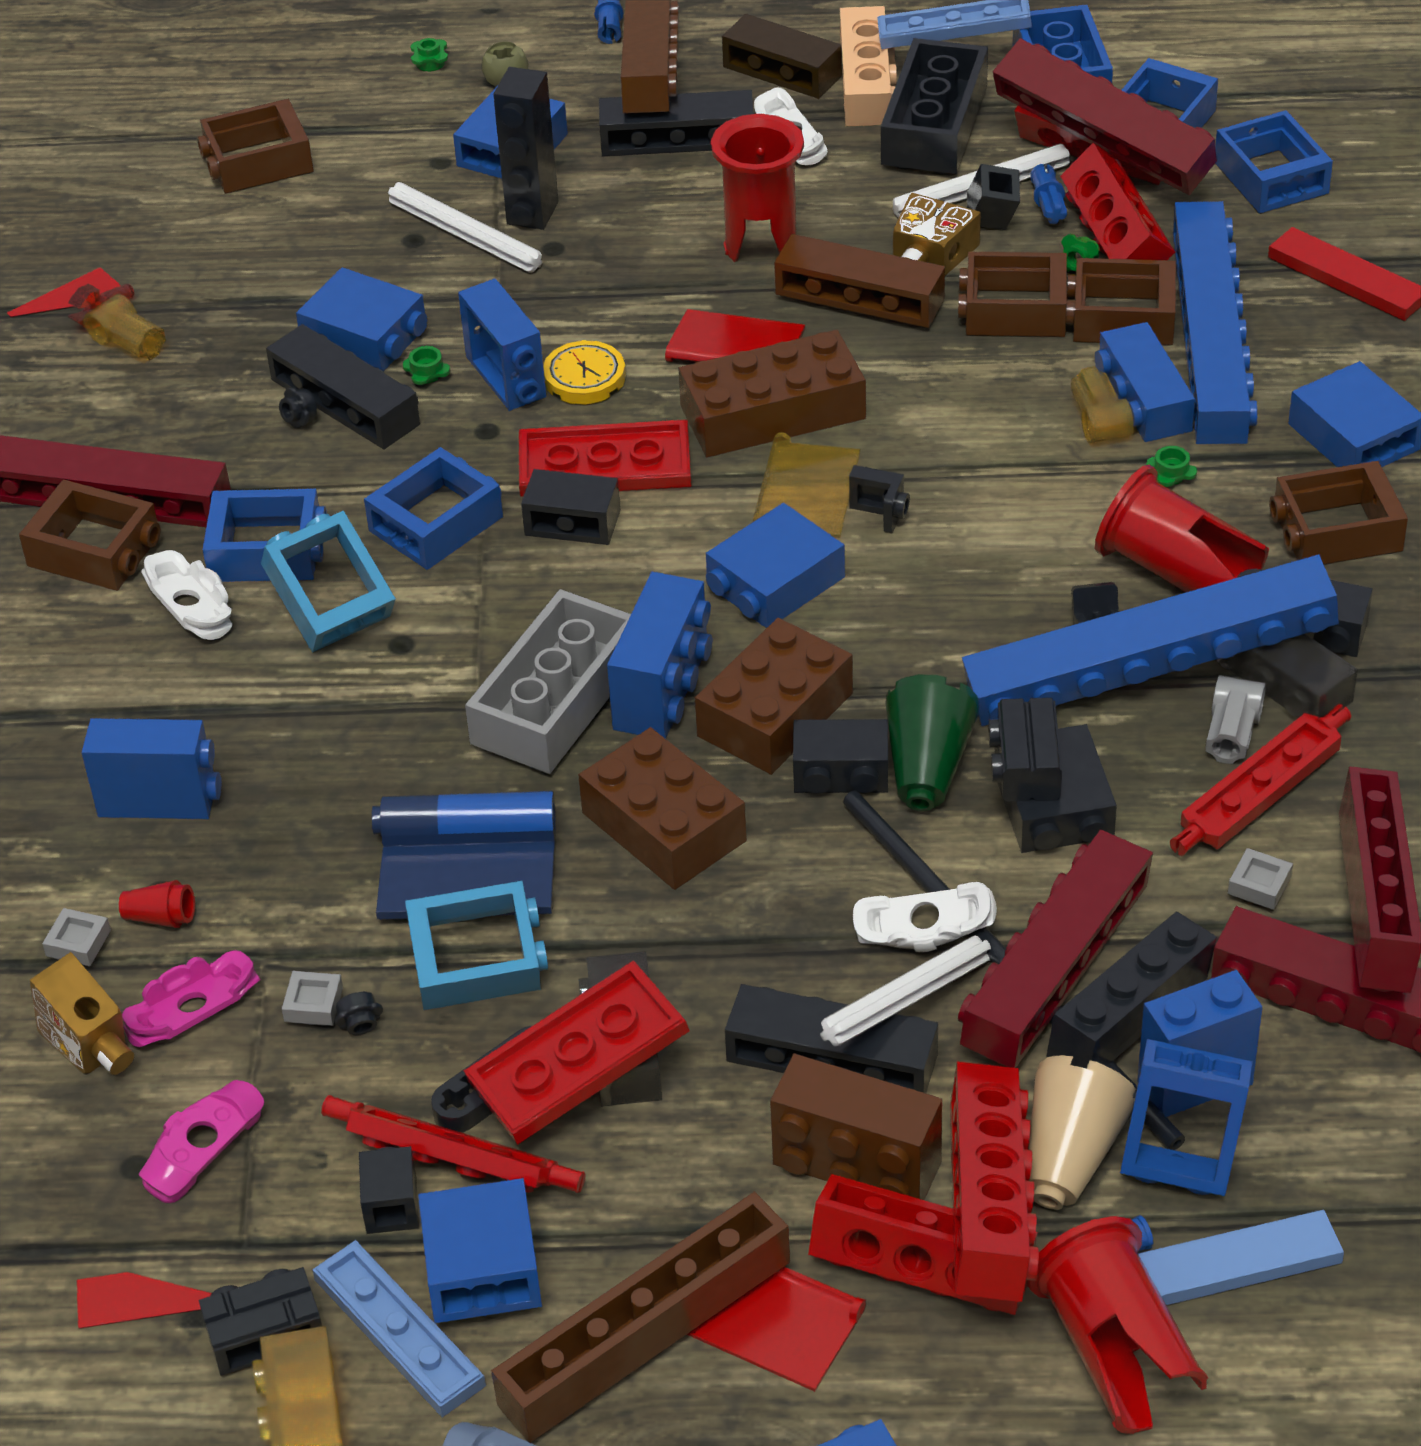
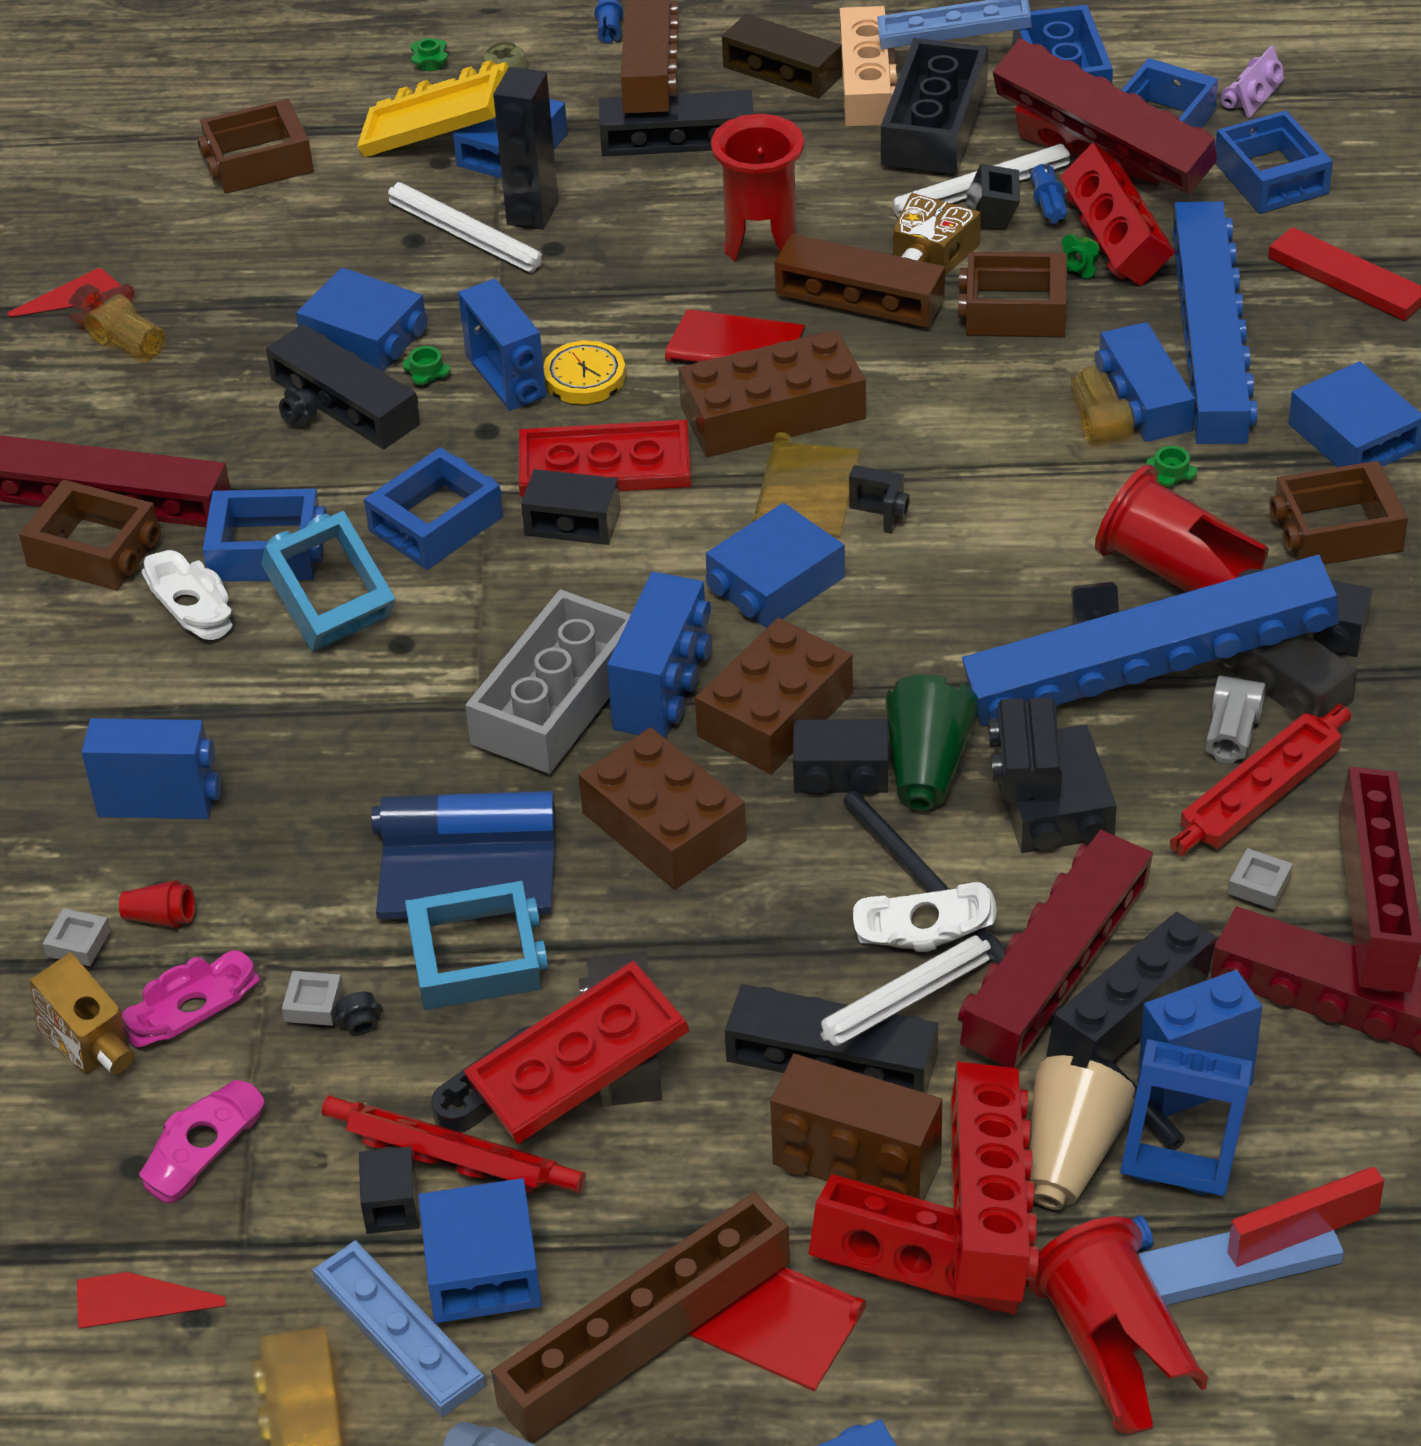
black brick [198,1267,326,1376] -> none
white piece [754,87,827,165] -> none
reddish brown window [1066,258,1176,345] -> none
none -> yellow hinge [357,60,509,157]
none -> lavender hinge [1221,46,1284,118]
none -> red tile [1227,1167,1384,1267]

